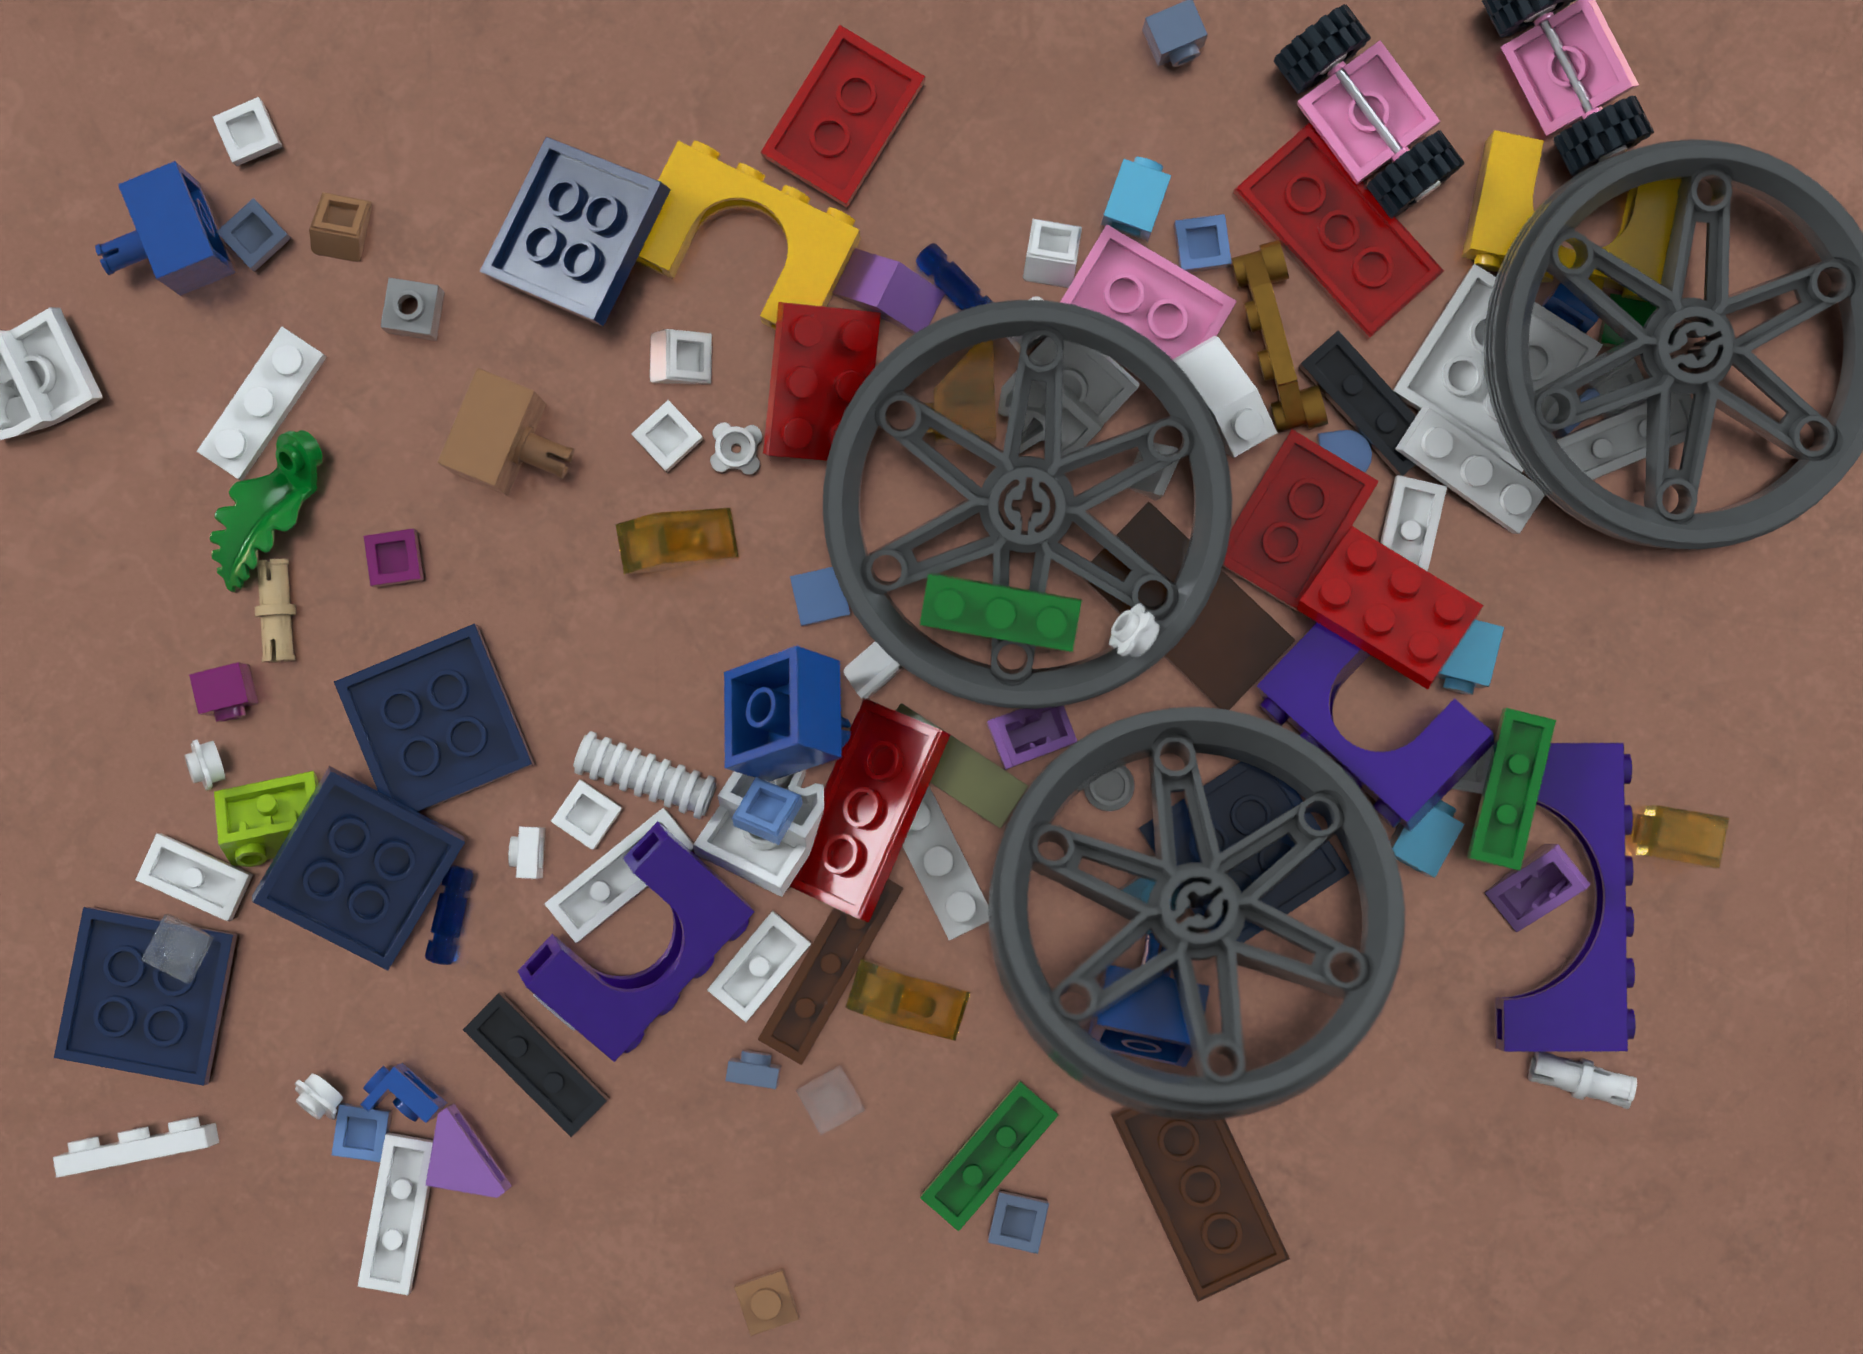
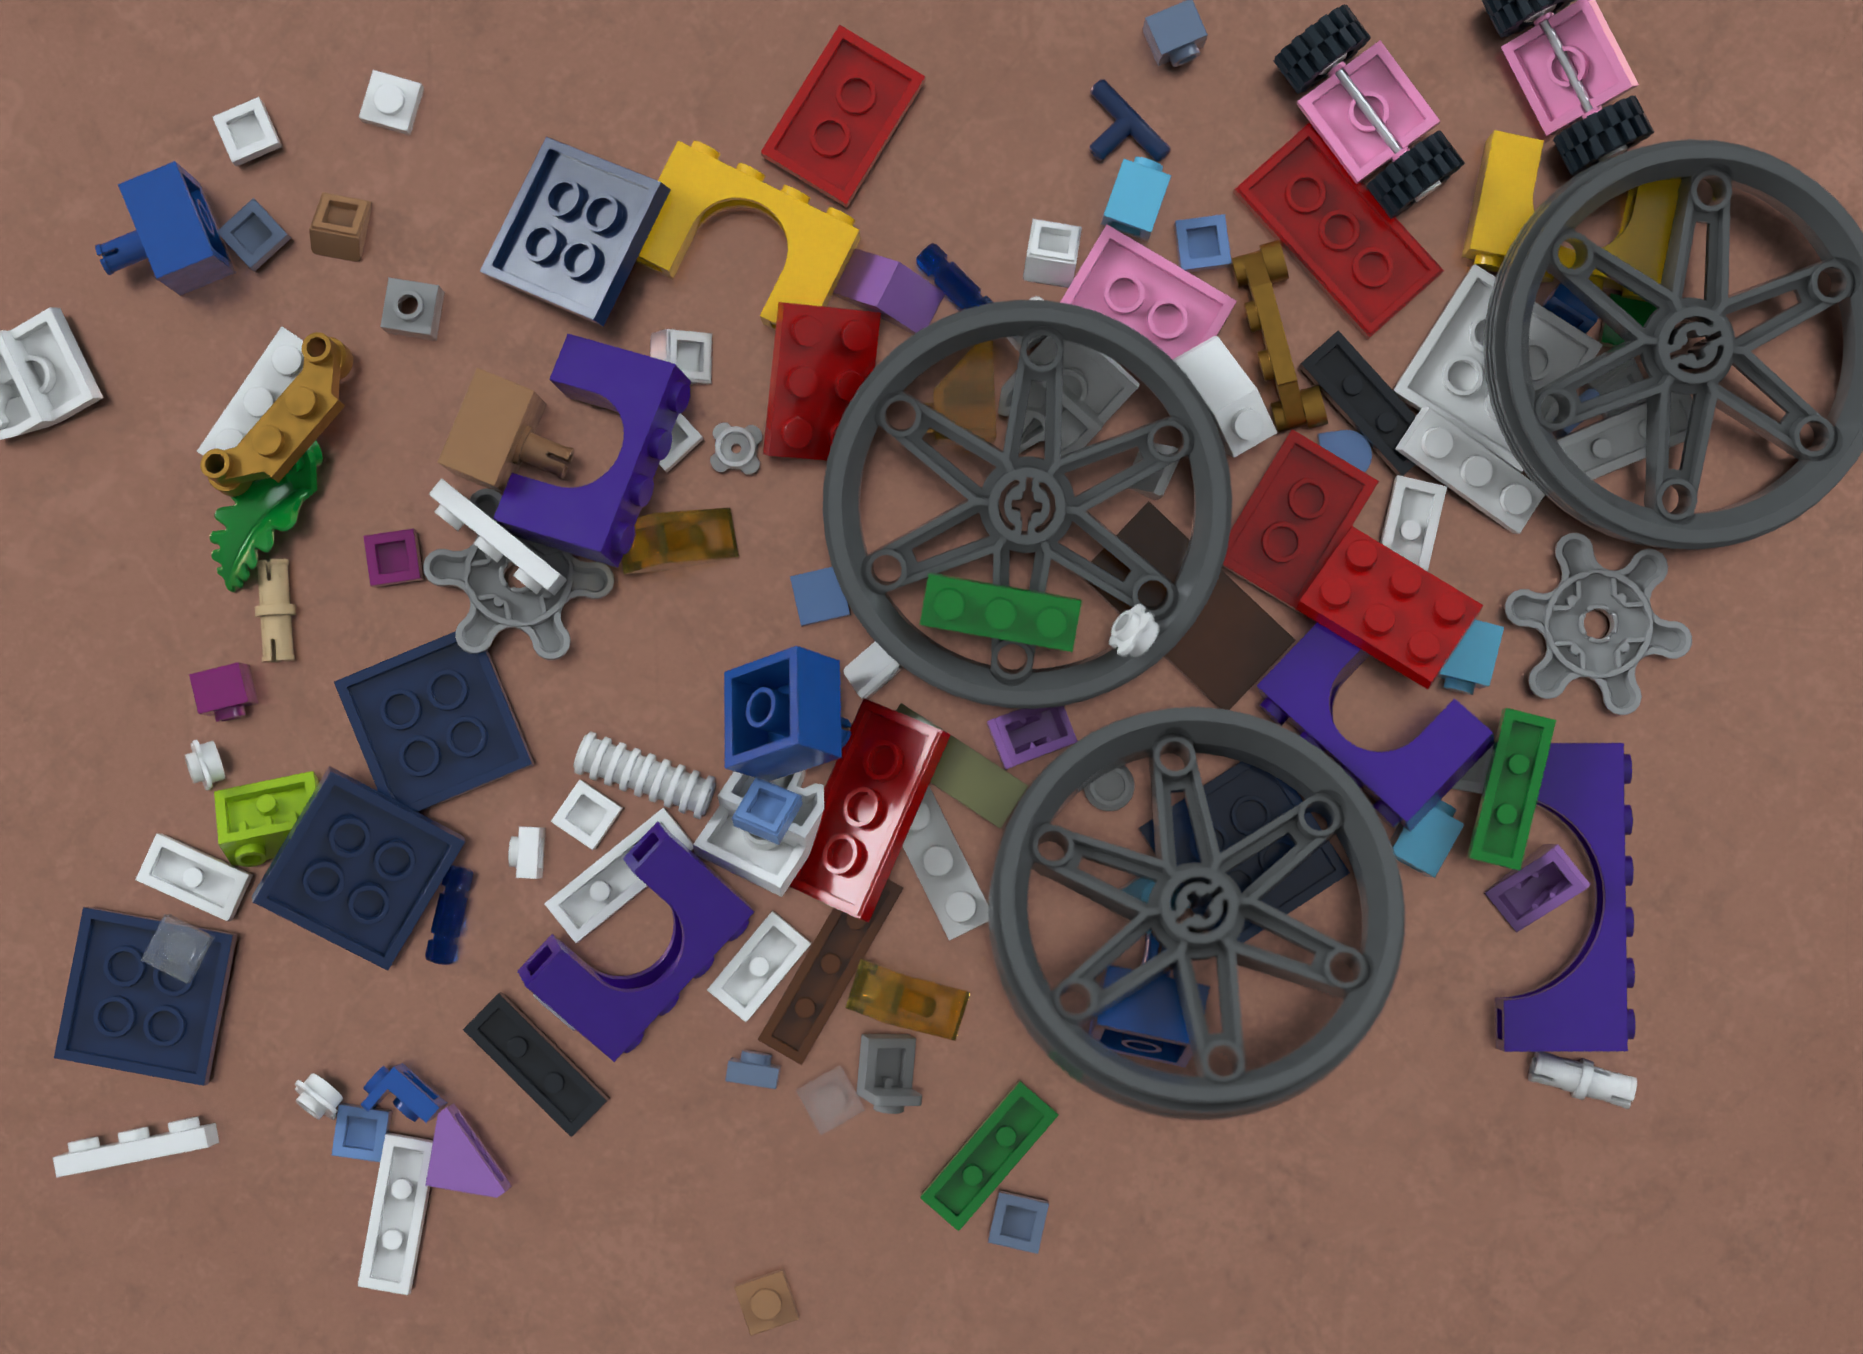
reddish brown tile [1110,1074,1290,1302] -> none
clear yellow slope [1632,805,1729,869] -> none
none -> pearl gold plate [200,332,353,497]
none -> white plate [359,70,424,135]
none -> light grey plate [423,488,614,660]
none -> white plate [429,478,567,596]
none -> dark purple arch [493,334,691,568]
none -> light grey bracket [856,1034,922,1114]
none -> dark blue piece [1089,79,1171,162]
none -> light grey plate [1505,533,1692,715]

